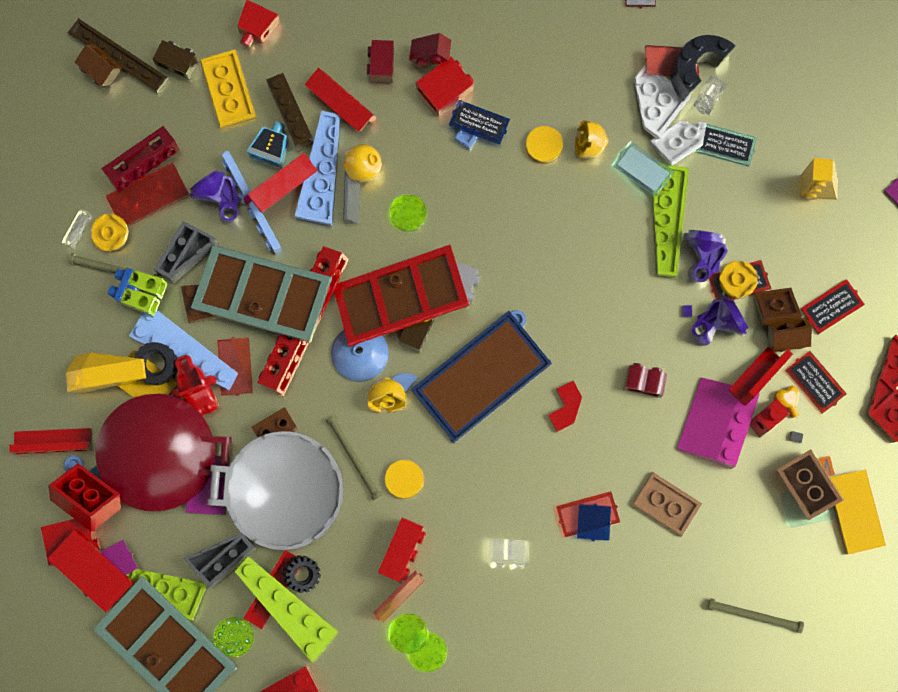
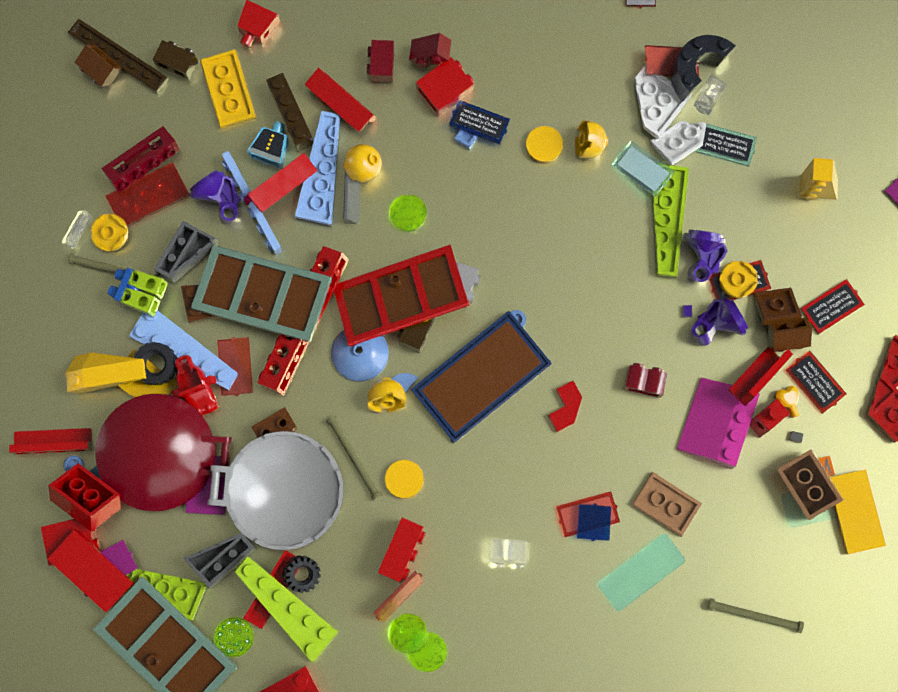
none -> clear light blue piece [598,534,685,611]

